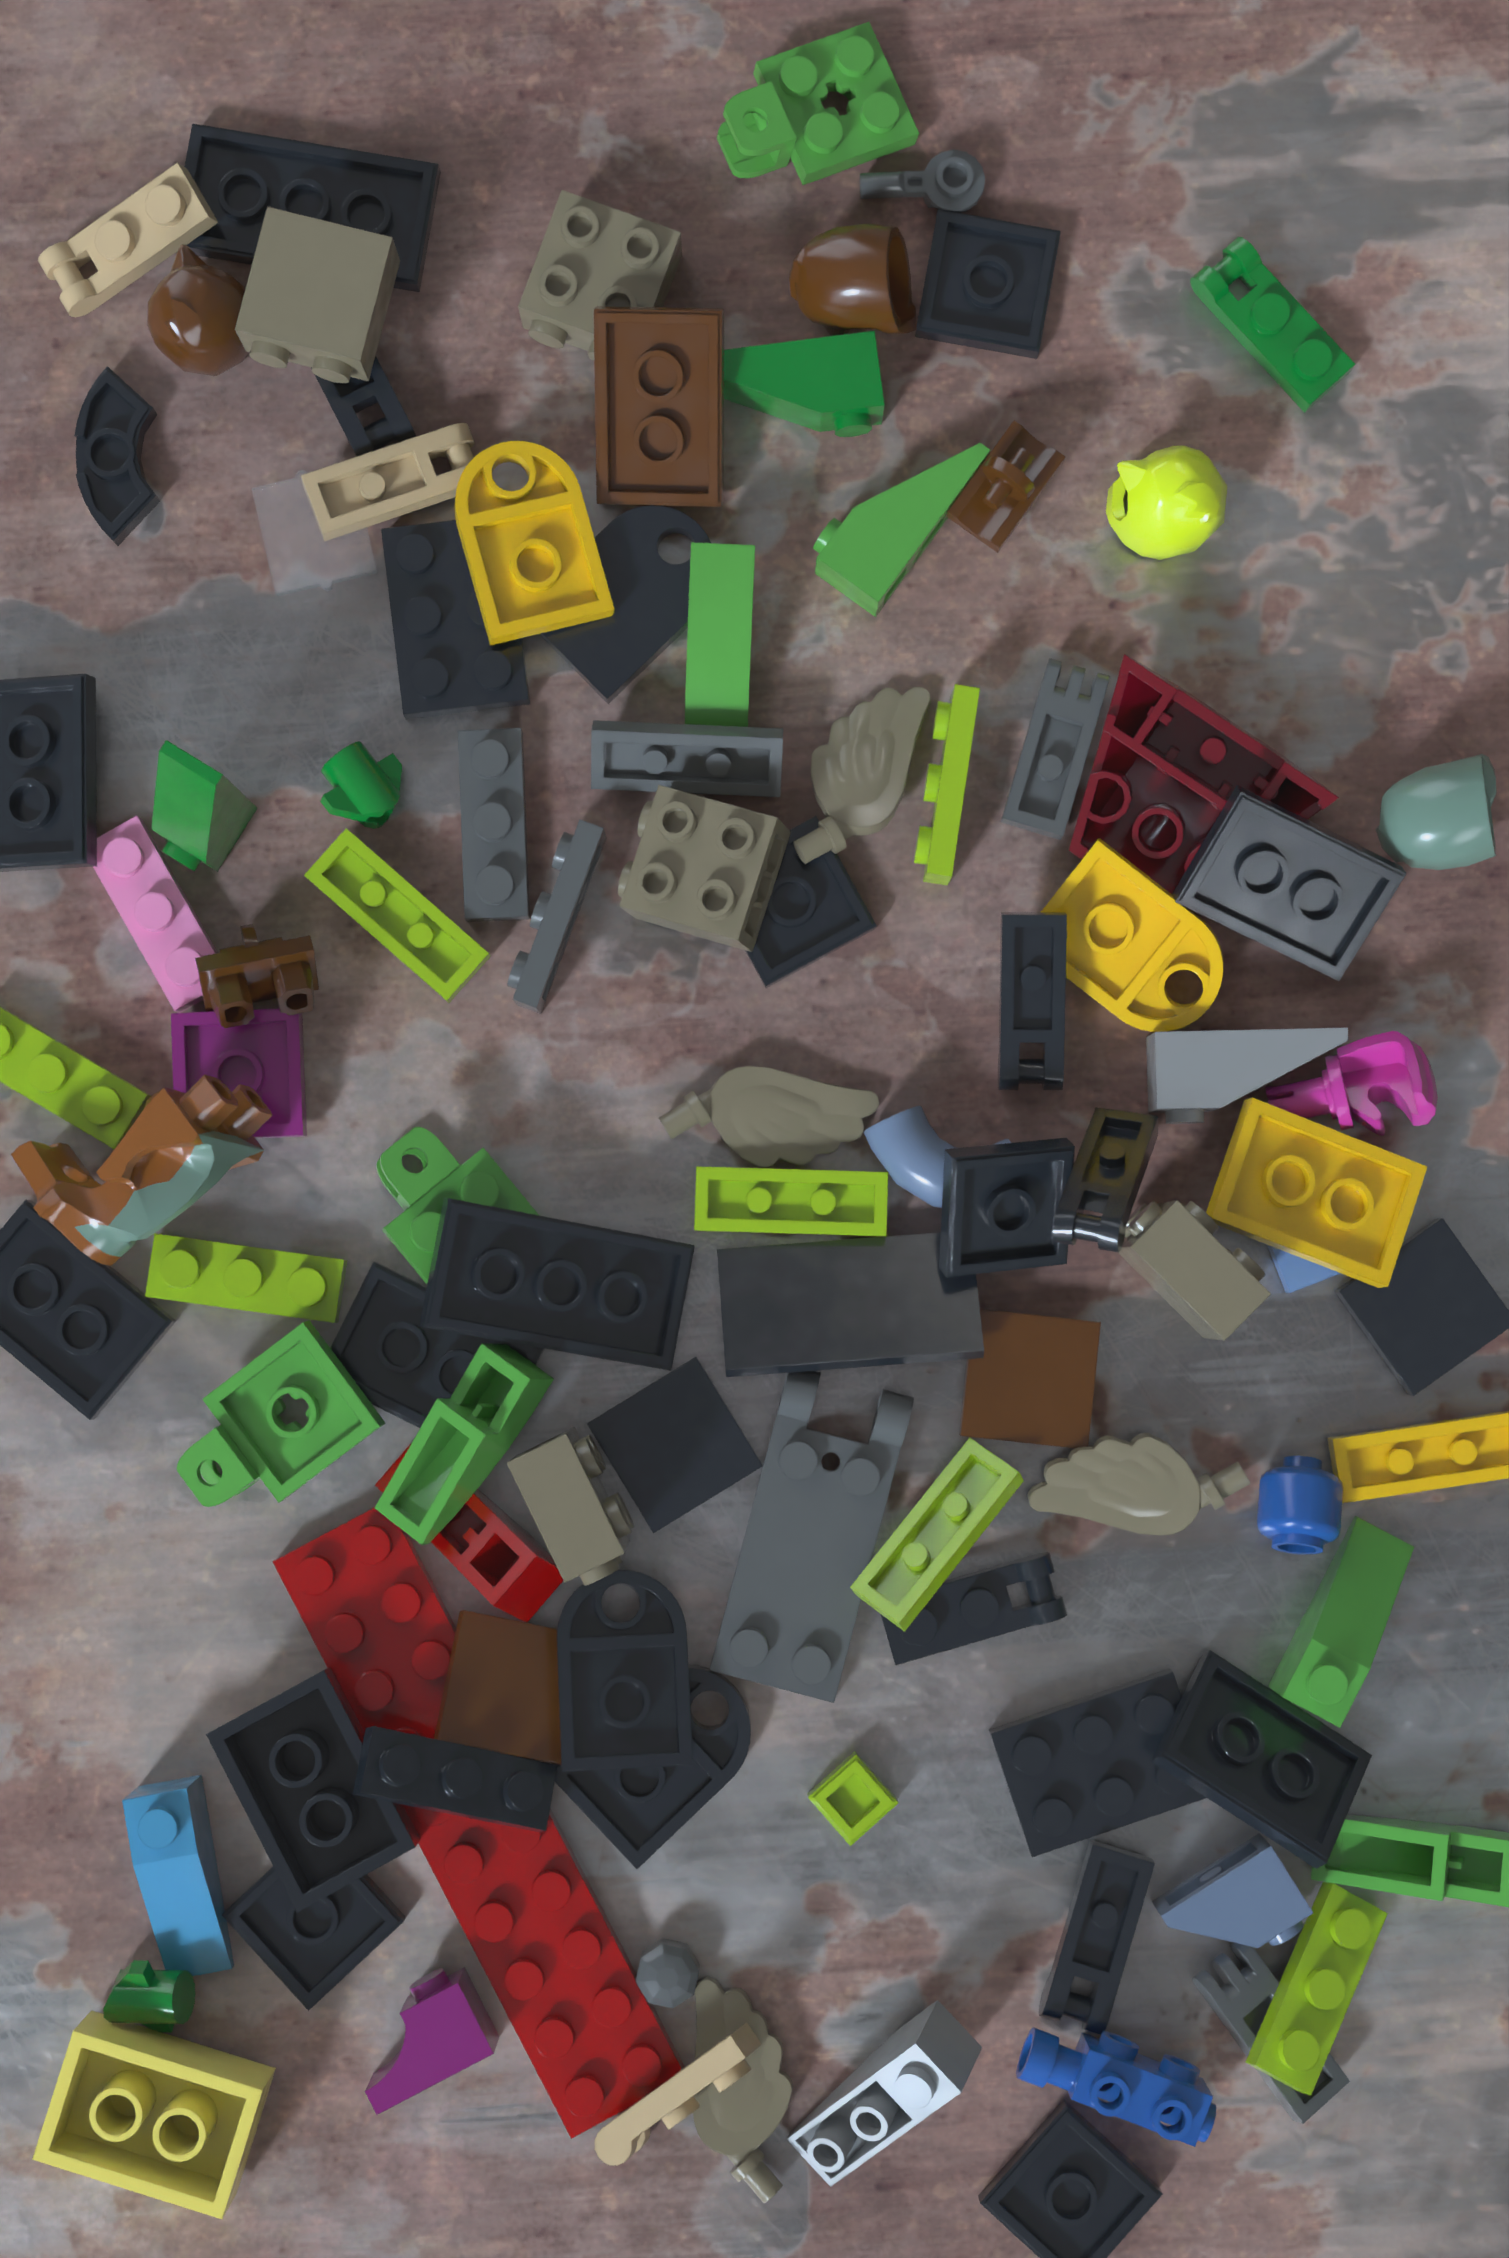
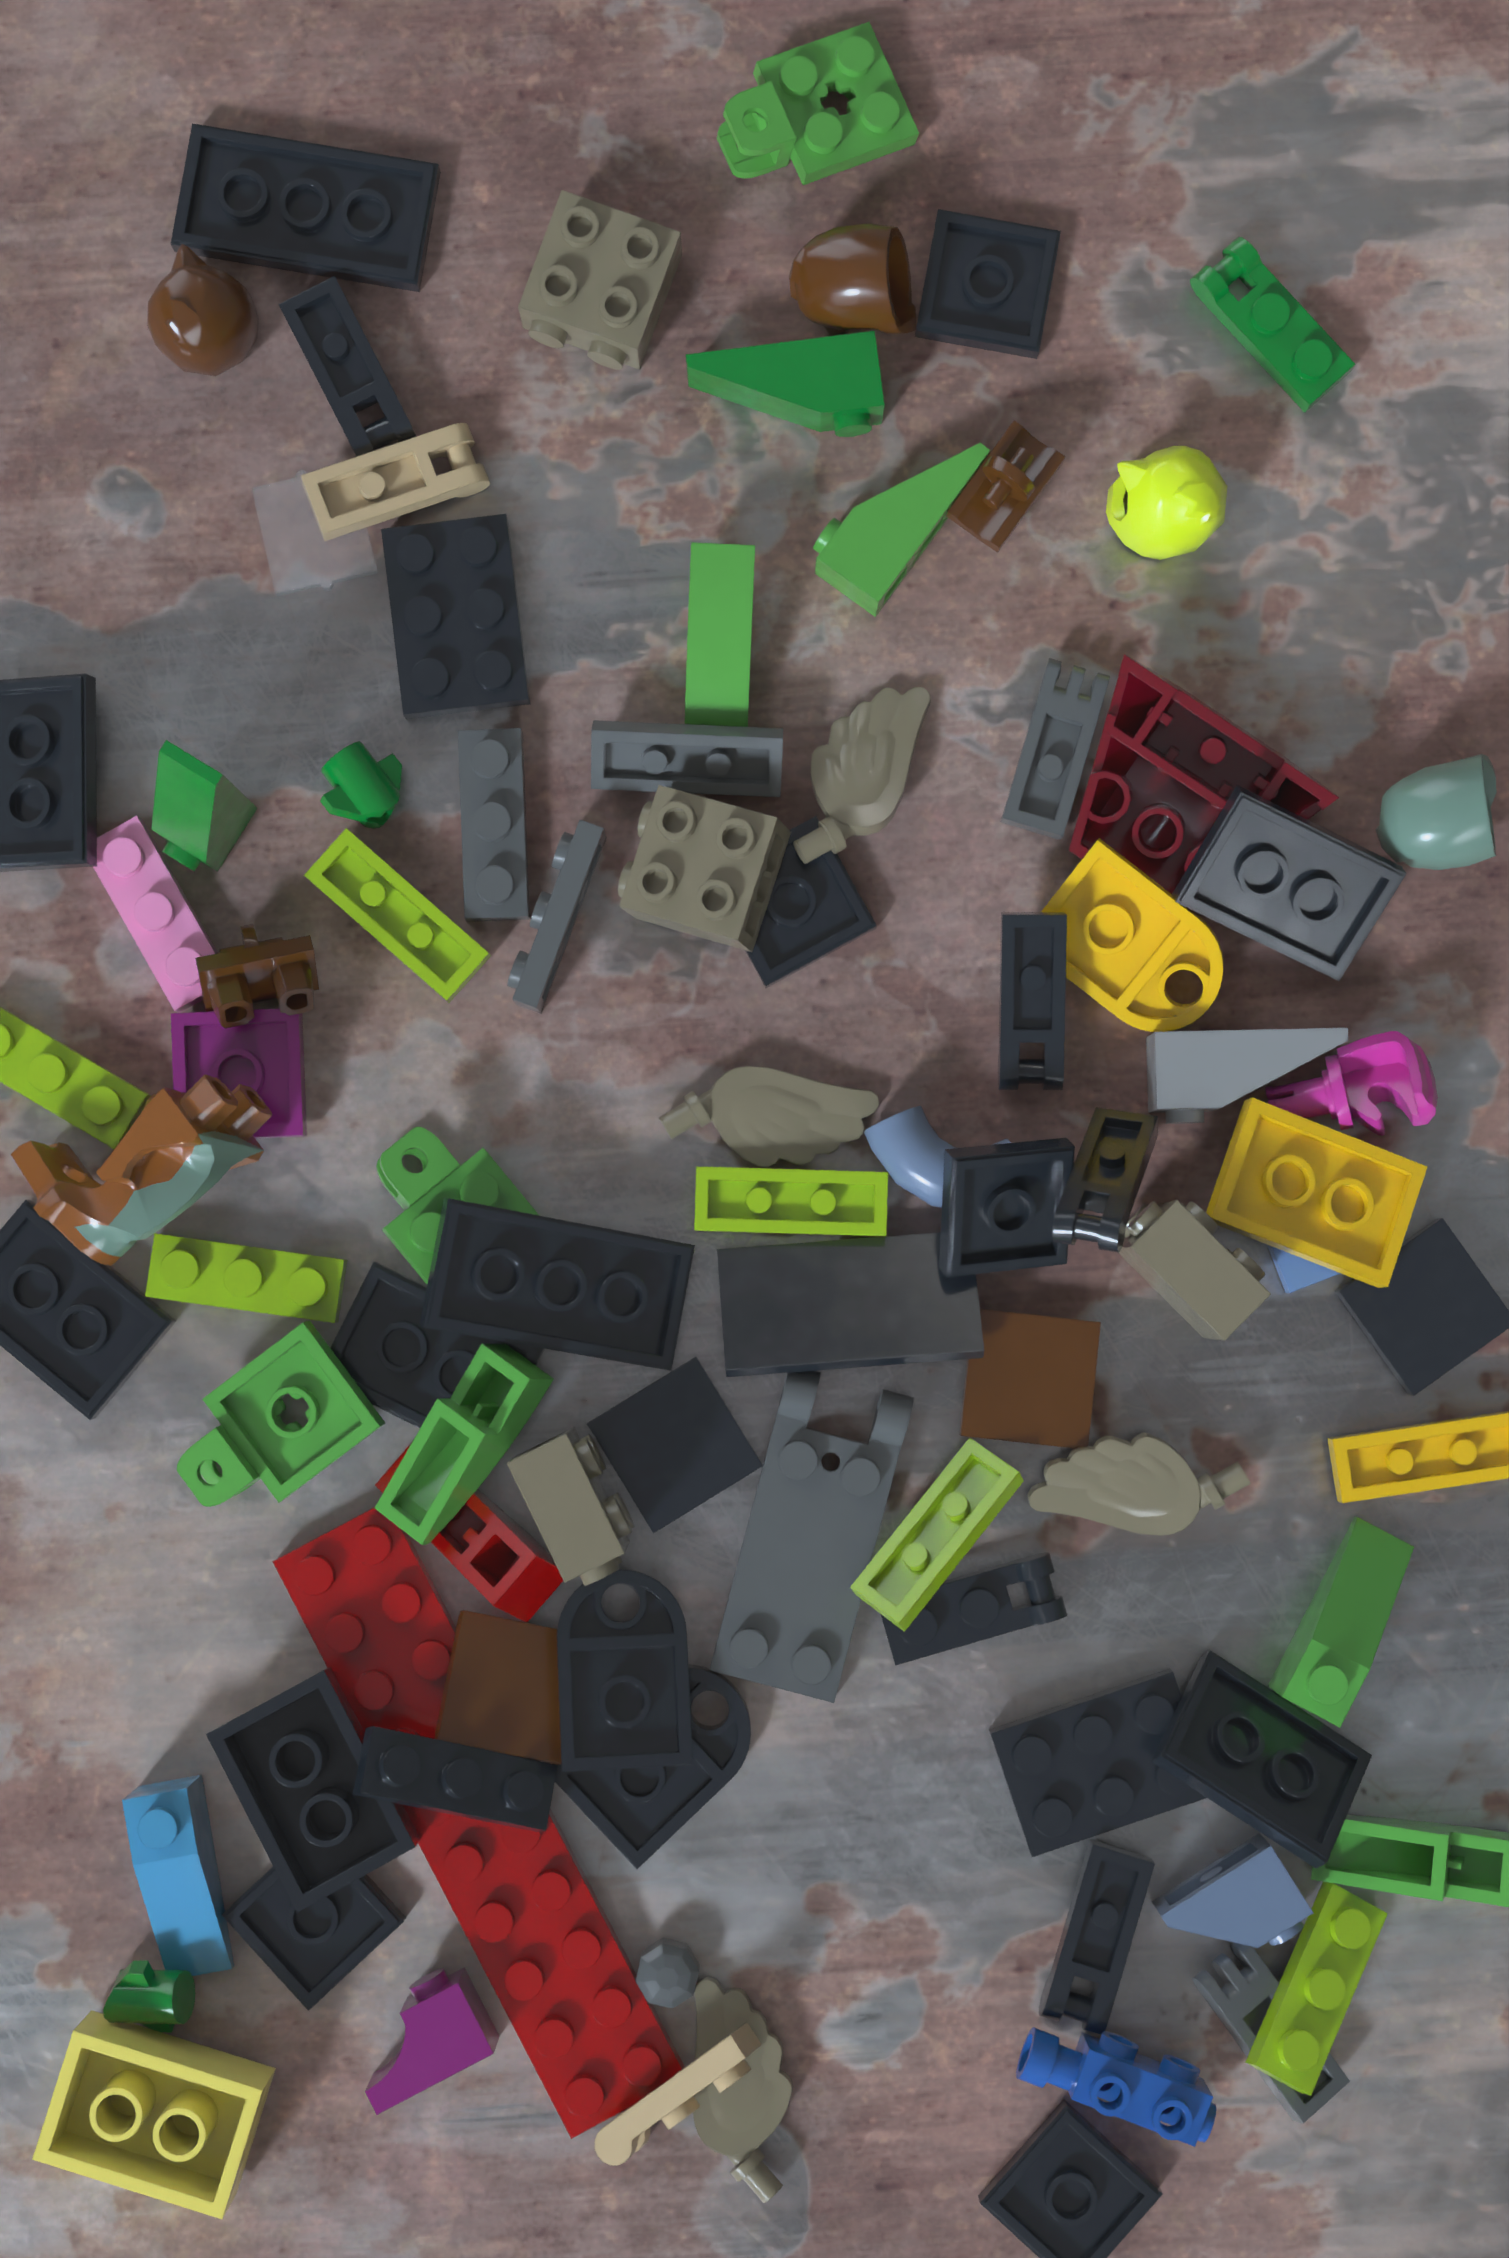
tan plate [38,162,218,317] -> none
black tile [74,366,160,546] -> none
dark tan brick [235,207,400,383] -> none
yellow tile [454,441,614,646] -> none
black tile [539,505,711,704] -> none
reddish brown tile [594,306,724,507] -> none
light grey slope [786,2000,982,2187] -> none
lime tile [807,1751,899,1846] -> none
dark grey plate [860,150,985,213] -> none
lime plate [914,684,980,886] -> none
blue head [1257,1456,1343,1554] -> none

